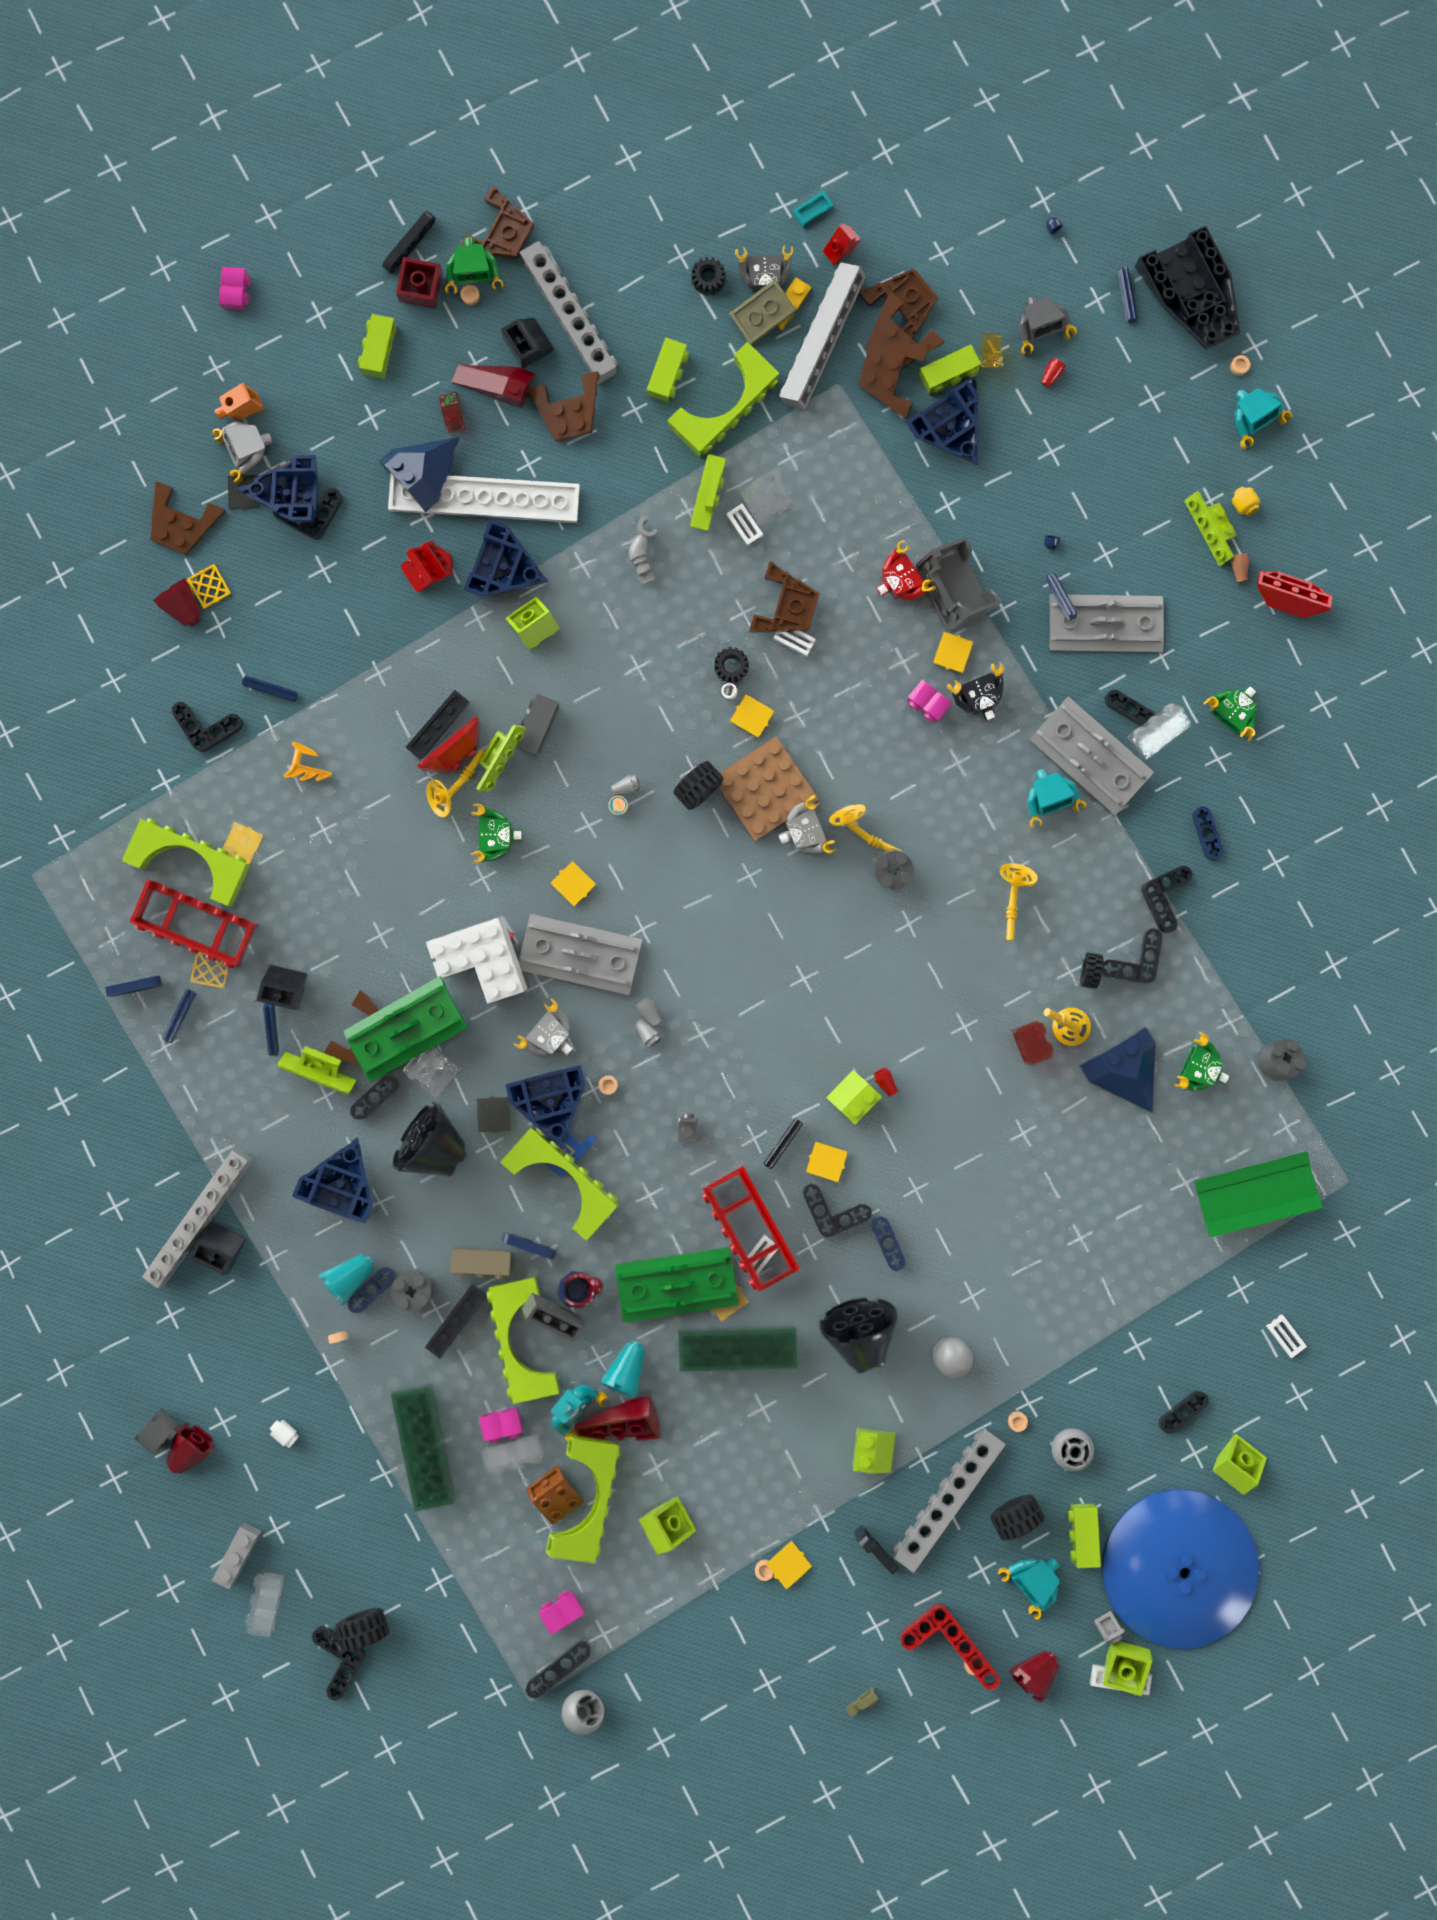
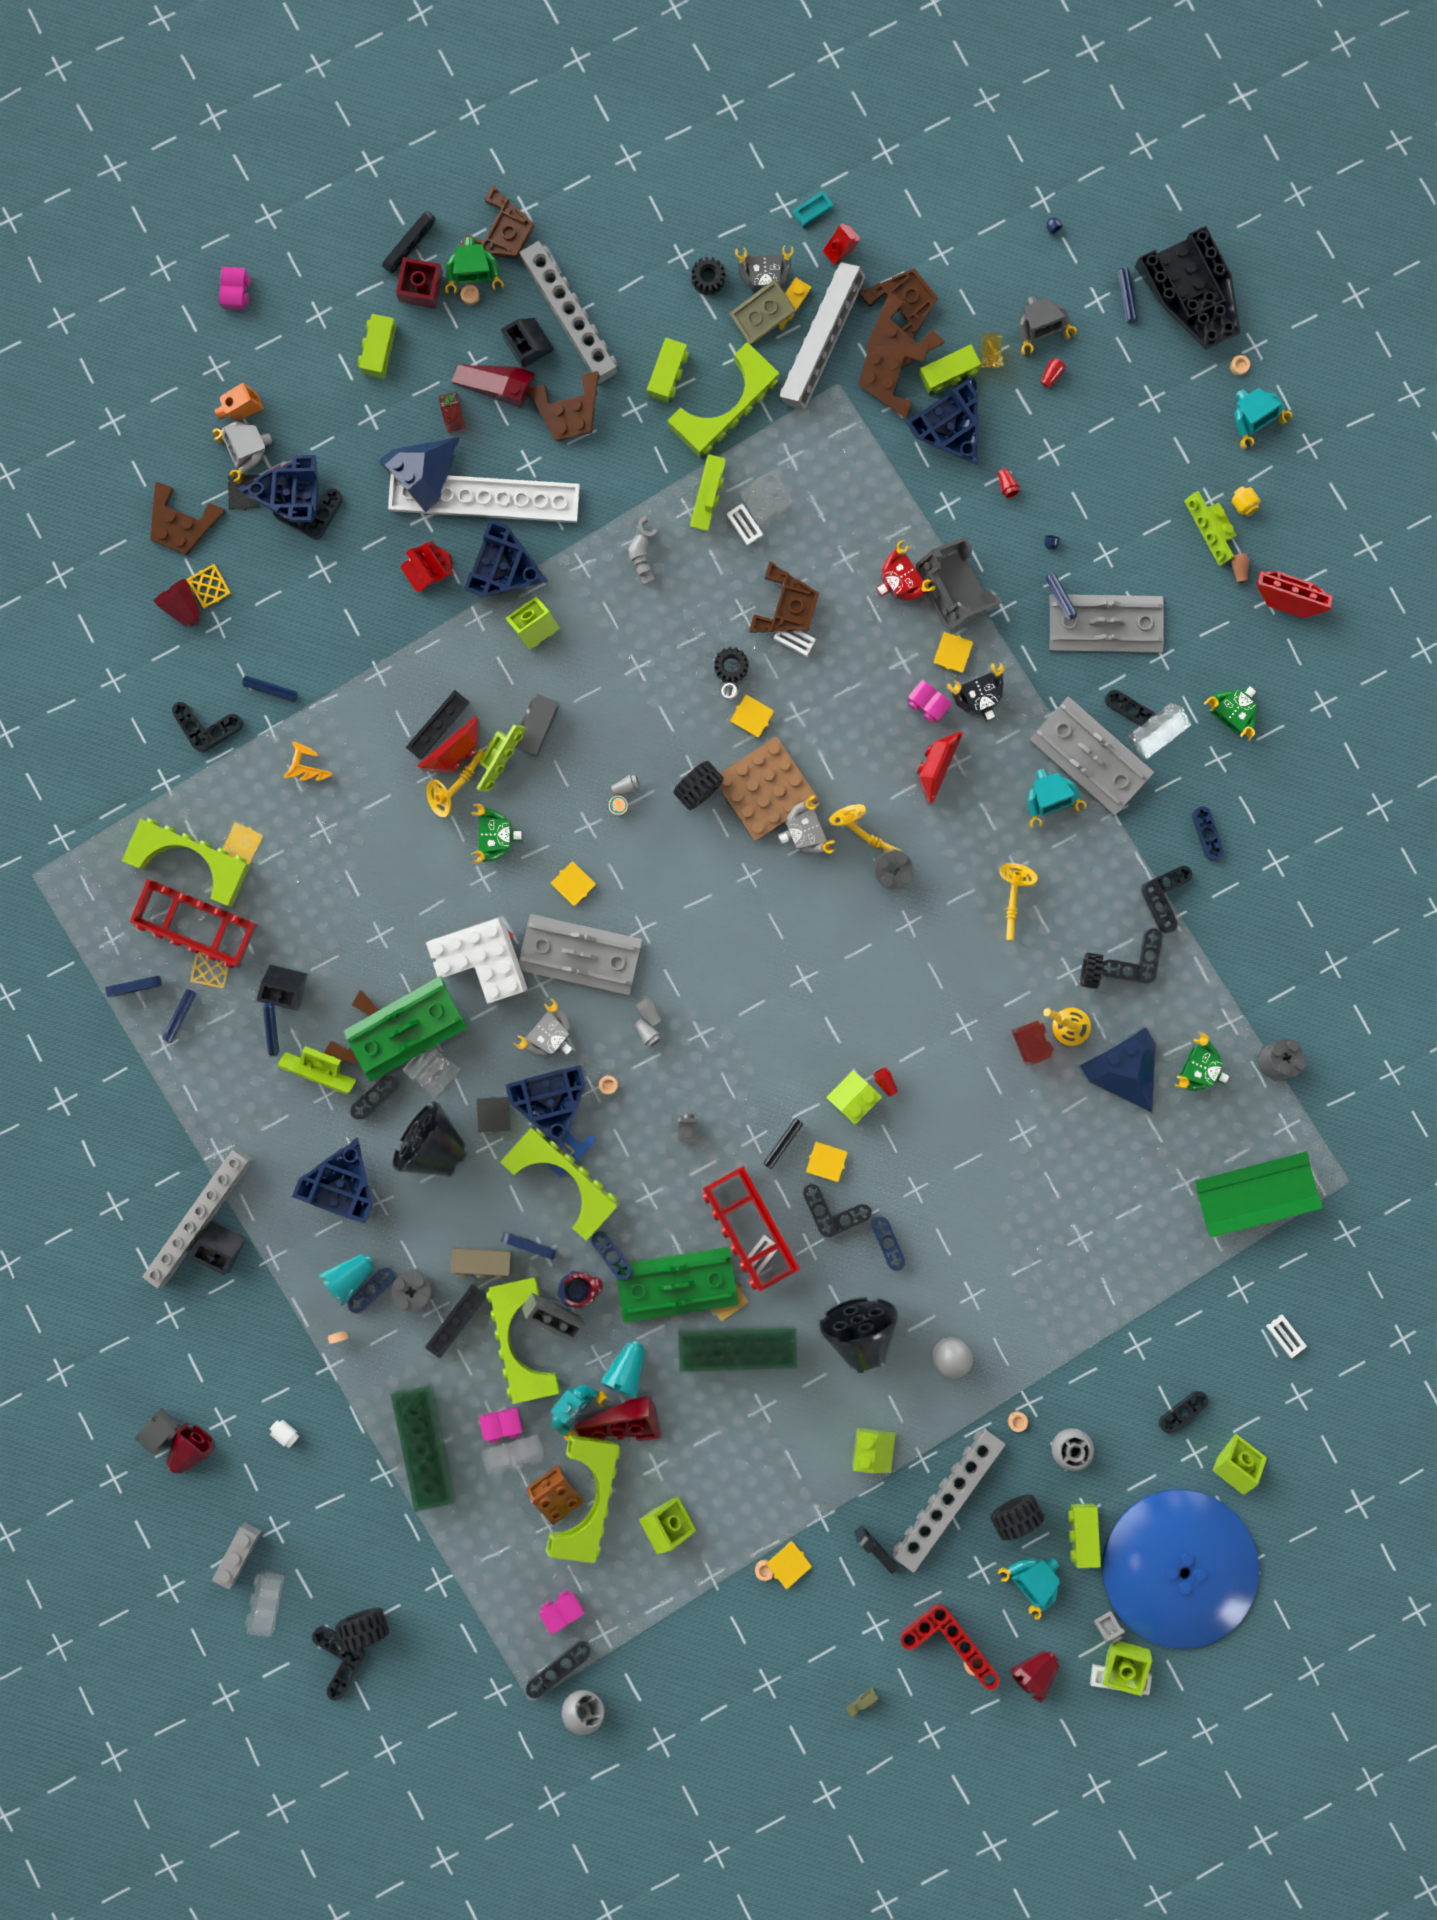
none -> dark blue beam [591,1231,632,1282]
none -> red wedge [917,732,963,805]
none -> red cone [997,468,1020,498]

